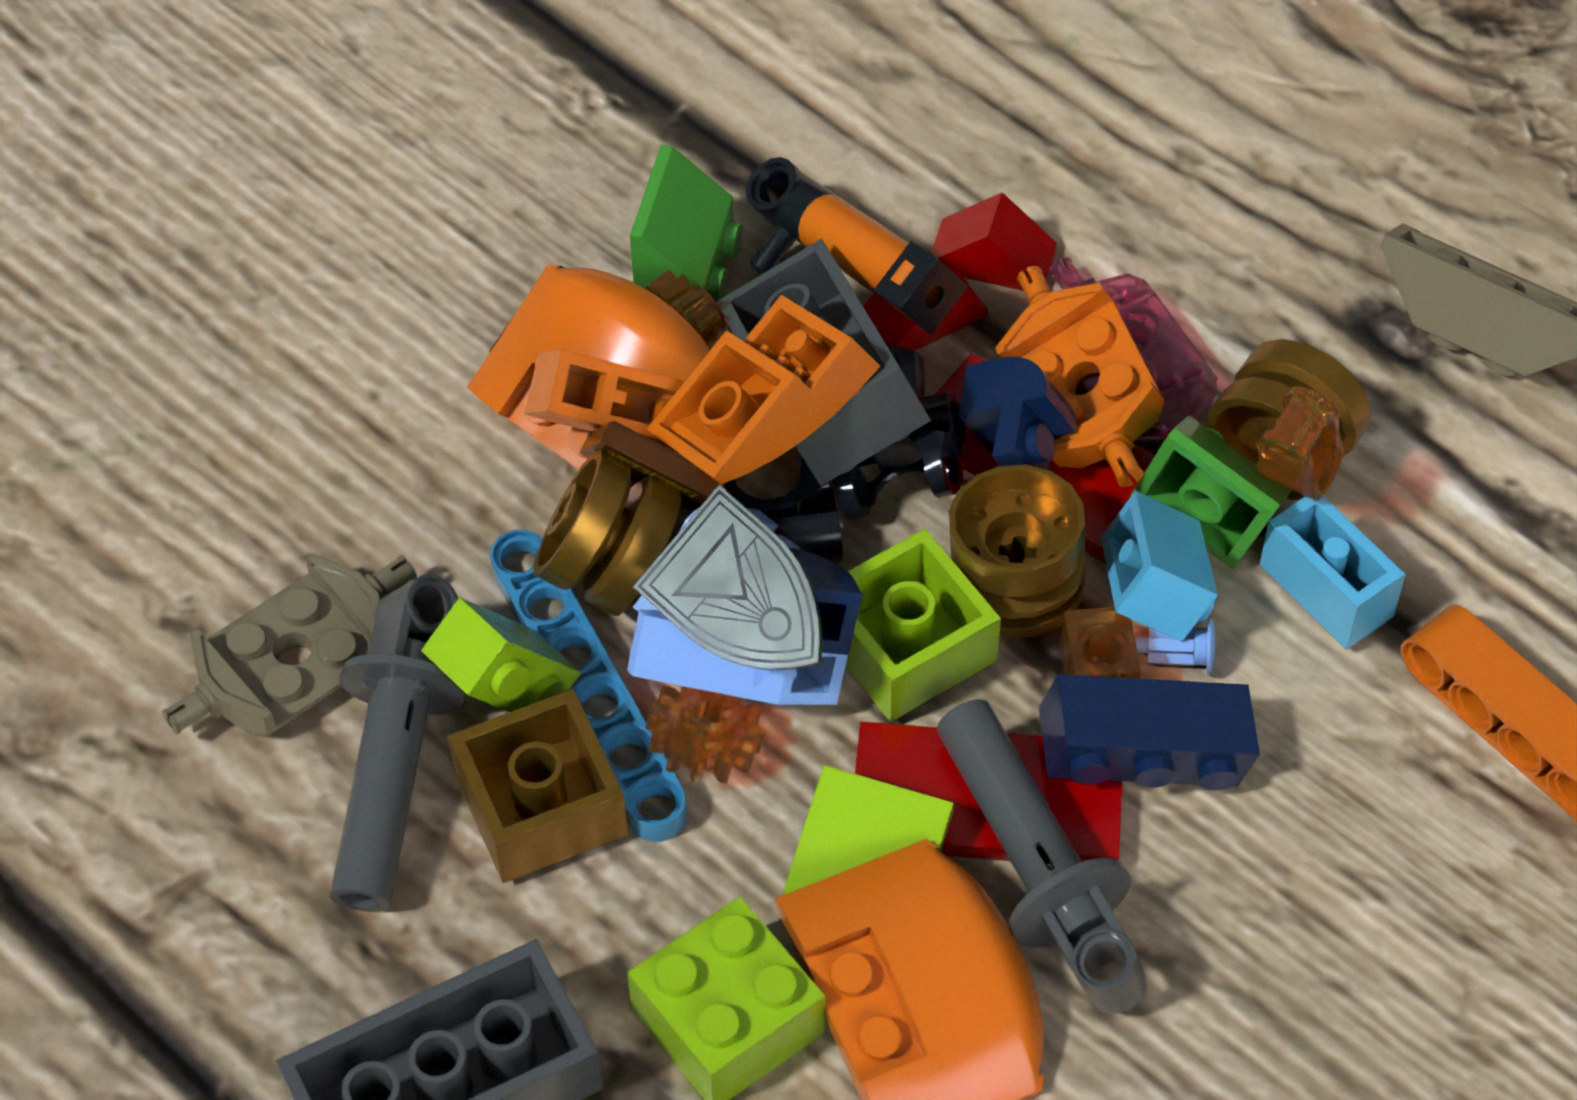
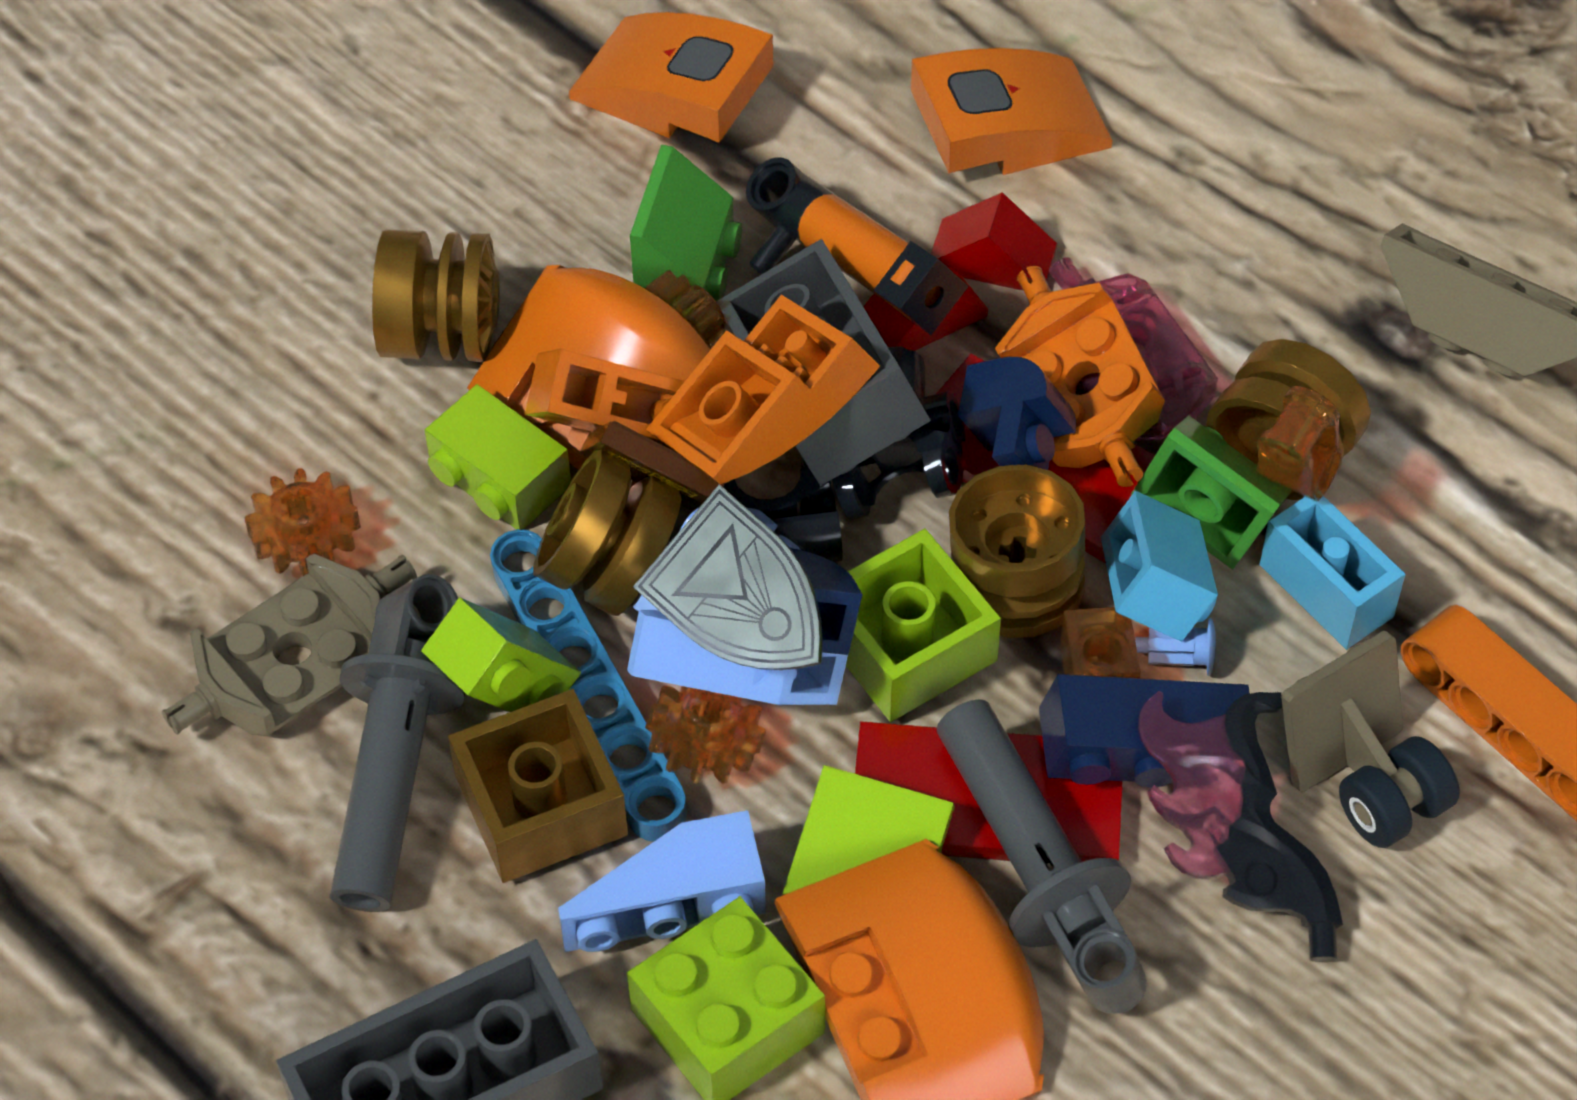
none -> clear orange gear [245,468,361,576]
none -> pearl gold wheel [372,229,500,362]
none -> lime brick [424,384,571,530]
none -> light blue slope [558,810,766,952]
none -> orange slope [569,12,774,143]
none -> orange slope [911,48,1112,175]
none -> piece [1138,691,1343,962]
none -> dark tan plate [1281,631,1460,848]

